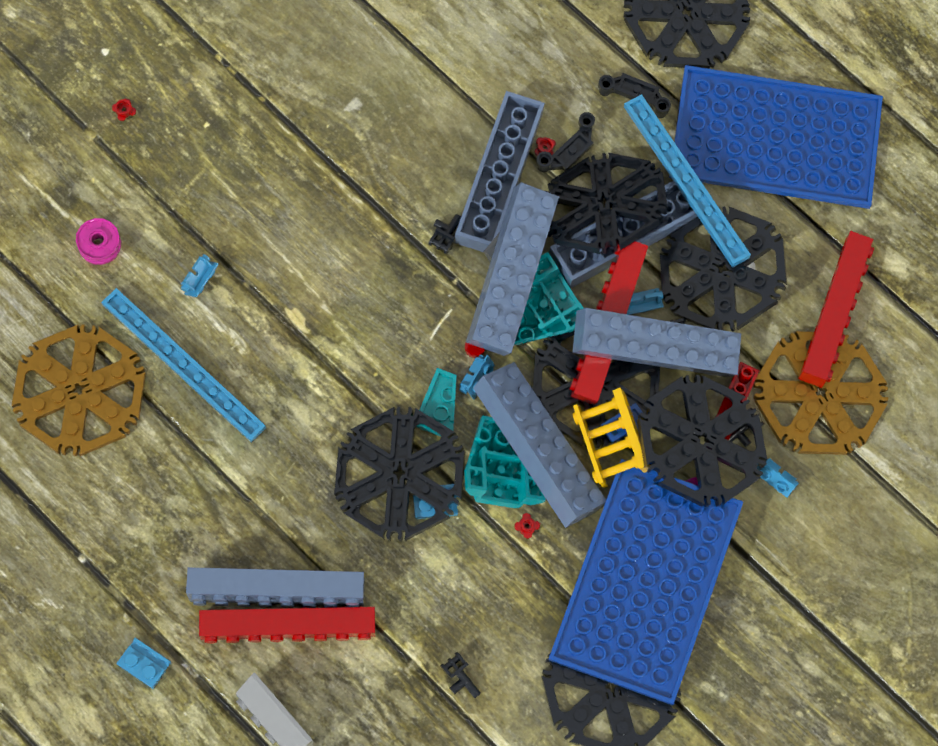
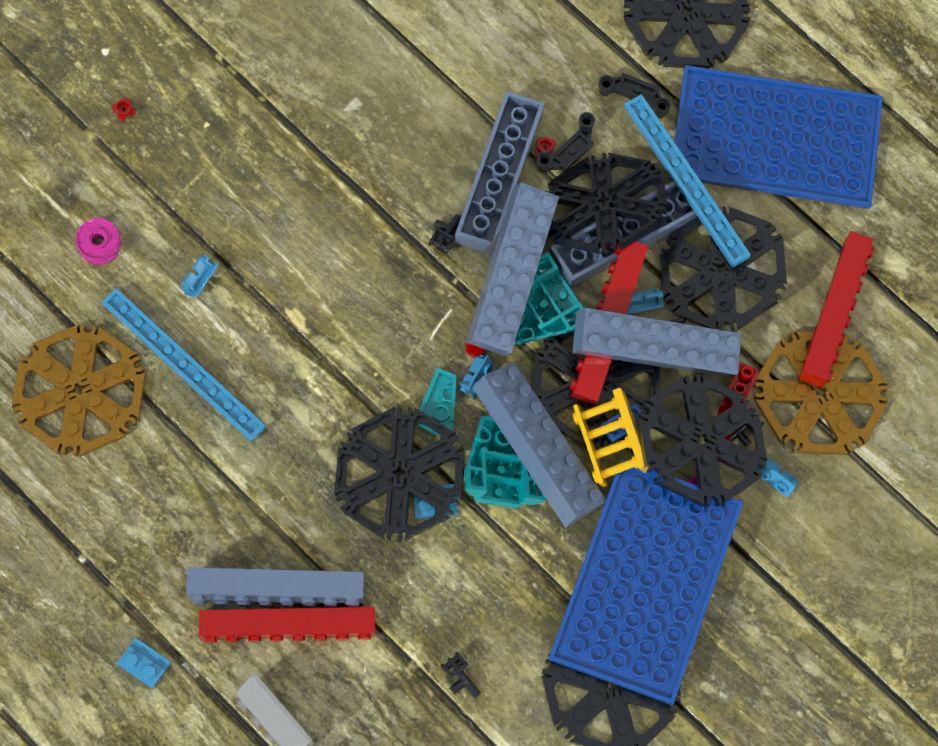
red plate [514,513,540,539] -> none

